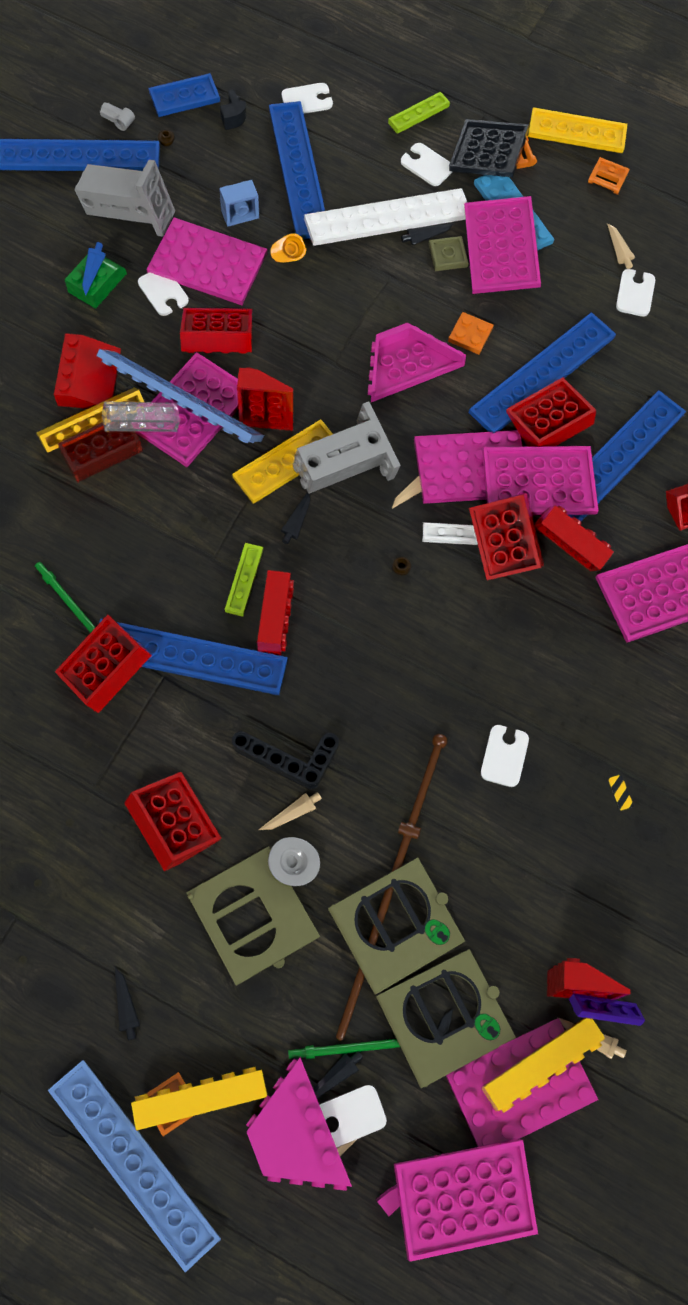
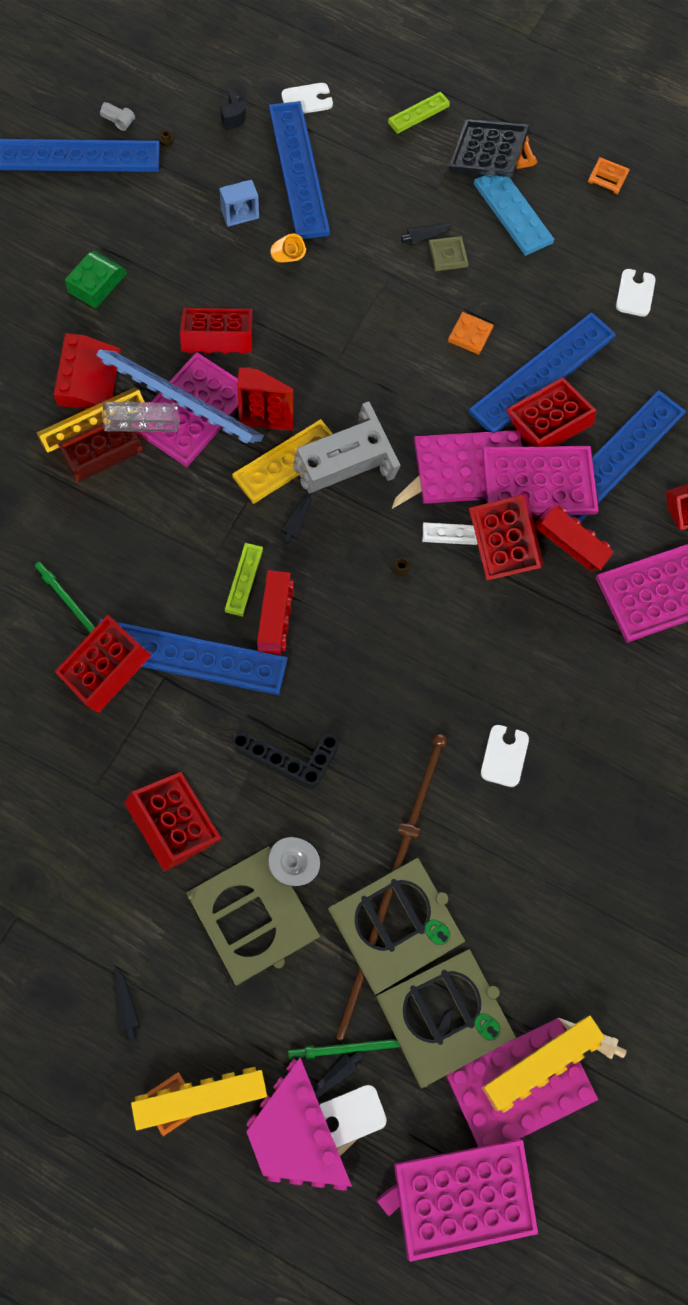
medium blue plate [48,1060,221,1272] -> none
light grey brick [75,160,175,237] -> none
blue bar [82,242,106,296] -> none
white piece [138,273,189,316] -> none
dark pink plate [147,218,267,305] -> none
blue plate [149,73,220,117] -> none
tan bar [259,792,322,830] -> none
white plate [304,188,468,246] -> none
dark pink piece [368,323,466,402] -> none
white piece [401,143,452,186] -> none
dark pink plate [464,196,541,294] -> none
yellow plate [528,107,628,153] -> none
red slope [547,958,630,1000] -> none
dark purple plate [569,994,645,1026] -> none
tan bar [607,224,635,269] -> none
sticker [608,775,634,810] -> none

